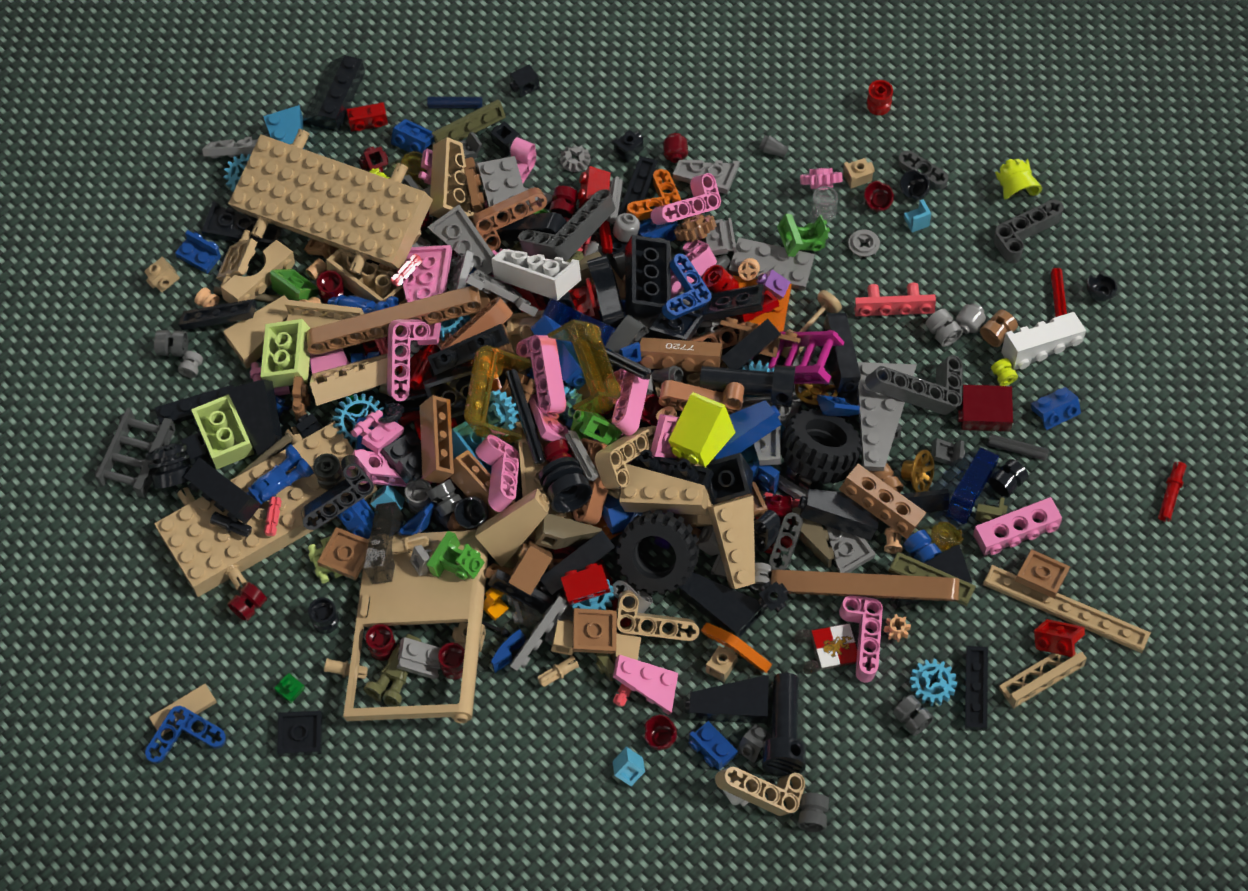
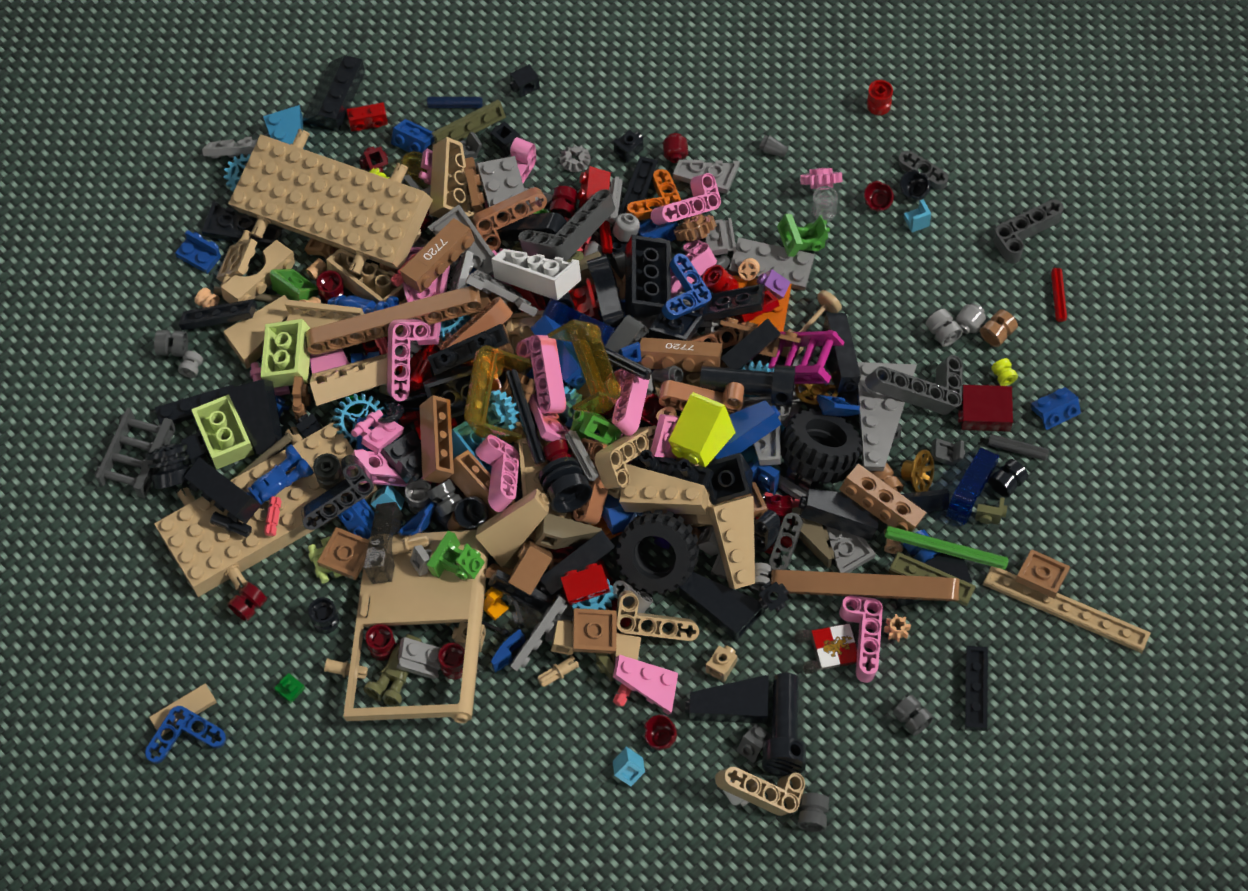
tan brick [144,256,180,292] -> none
black plate [277,711,323,756] -> none
blue bracket [689,721,738,771] -> none
orange beam [701,622,773,674] -> none
tan brick [843,158,875,188] -> none
light grey gear [849,230,880,258] -> none
coral plate [854,282,936,317] -> none
medium azure gear [909,659,957,706] -> none
clear yellow hair [931,522,964,551] -> none
bright pink brick [973,497,1062,556] -> none
neon yellow hat [995,159,1042,200] -> none
tan fence [999,651,1087,709] -> none
white wedge [1001,312,1086,370] -> none
red bracket [1034,619,1085,657] -> none
black hair [1086,273,1118,302] -> none
red pin [1158,461,1187,522] -> none
none -> medium nougat brick [400,218,475,293]
none -> bright green axle [885,526,1008,569]

